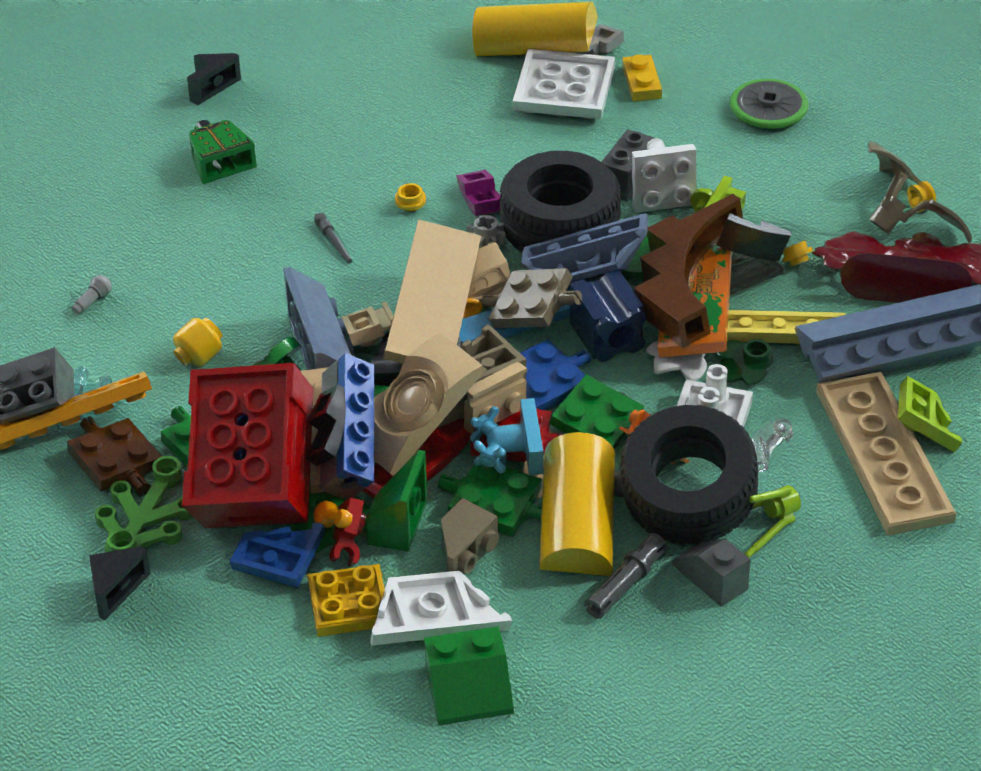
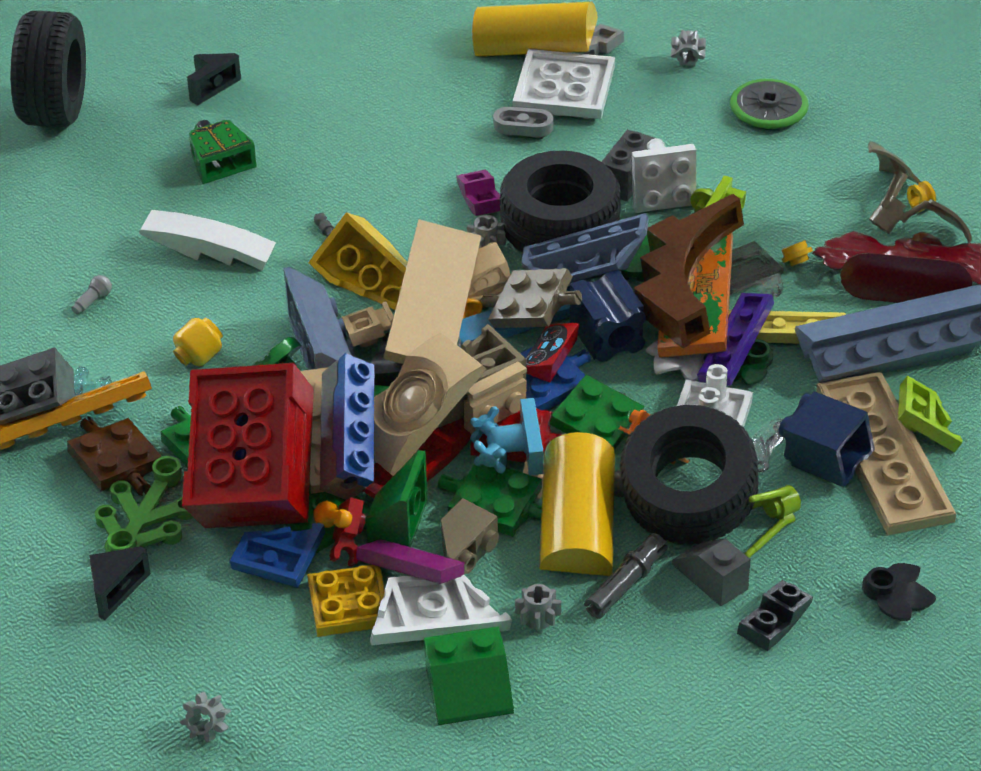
slope [306,384,346,466] -> none
yellow plate [395,183,426,212] -> none
yellow plate [622,54,662,101] -> none
black slope [716,214,792,261] -> none
none -> black tyre [10,10,86,127]
none -> white slope [139,210,276,271]
none -> light grey gear [180,692,231,742]
none -> yellow wedge [308,212,407,310]
none -> magenta tile [356,539,465,584]
none -> light grey plate [493,107,553,138]
none -> light grey gear [515,584,561,630]
none -> slope [526,323,579,382]
none -> light grey gear [671,30,706,66]
none -> dark purple tile [697,293,774,386]
none -> black slope [737,580,813,651]
none -> clear hinge [755,273,784,297]
none -> dark blue piece [778,391,875,487]
none -> black plate [862,563,936,621]

